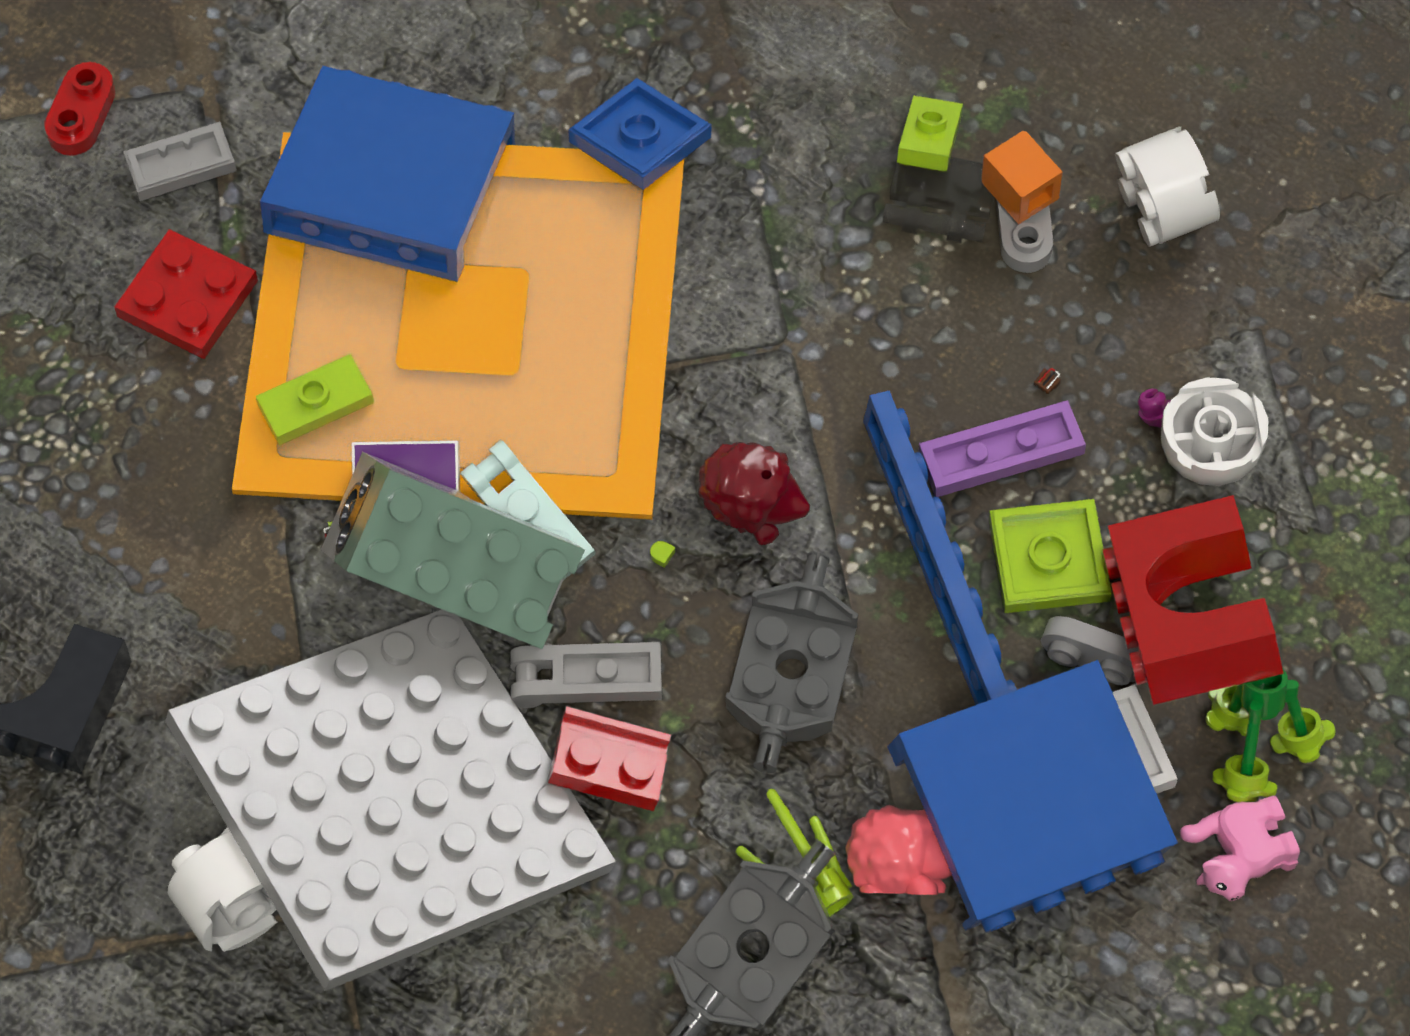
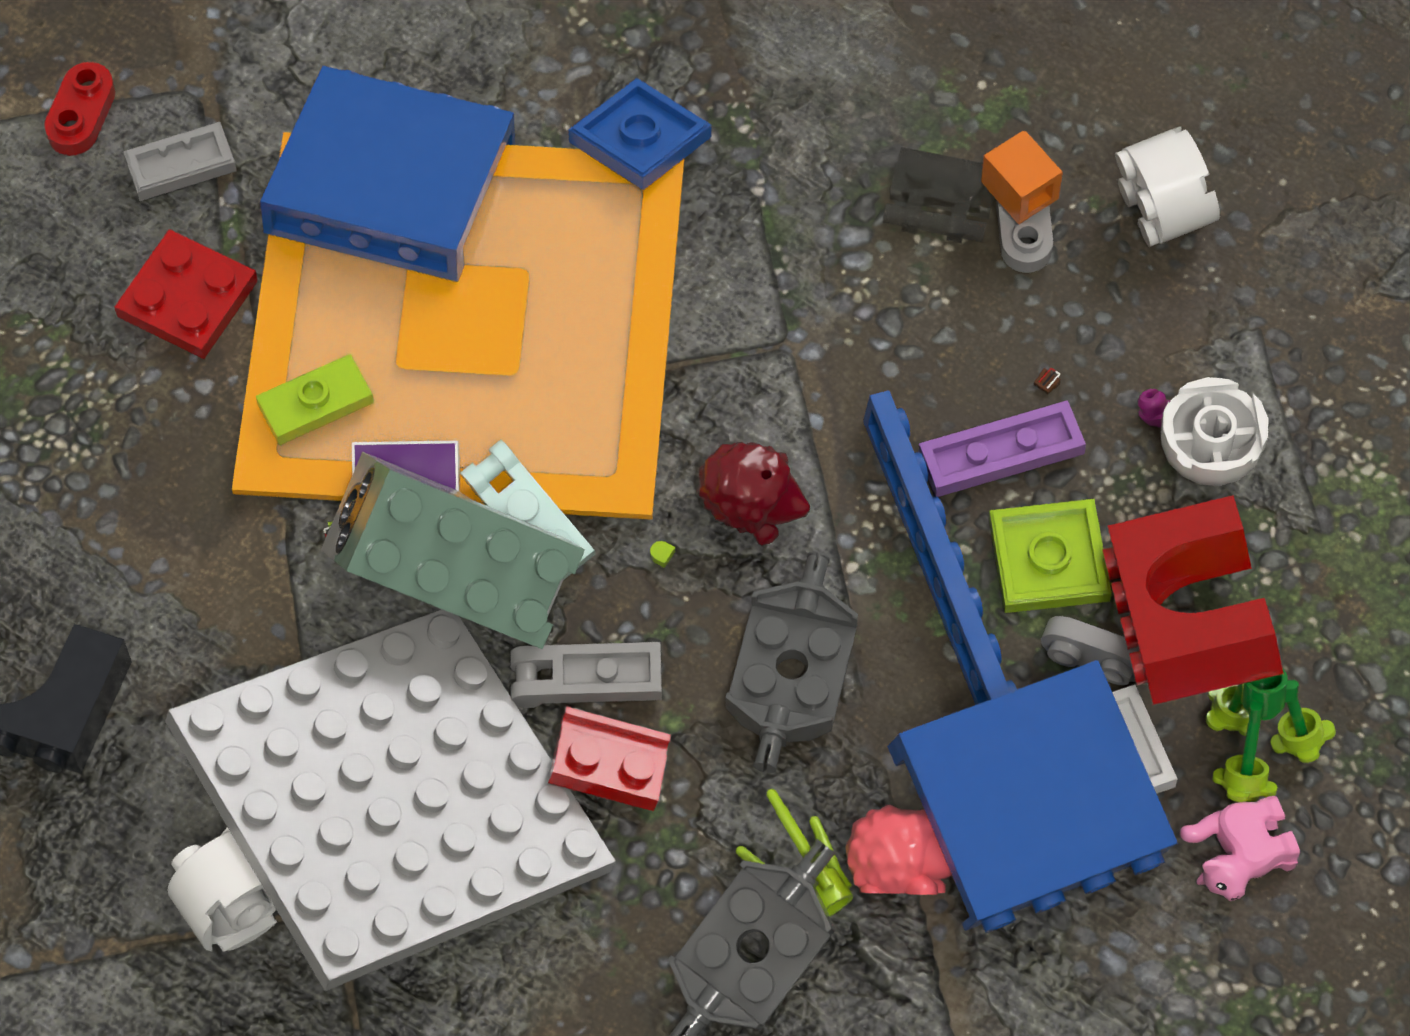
lime plate [897,95,963,171] -> none

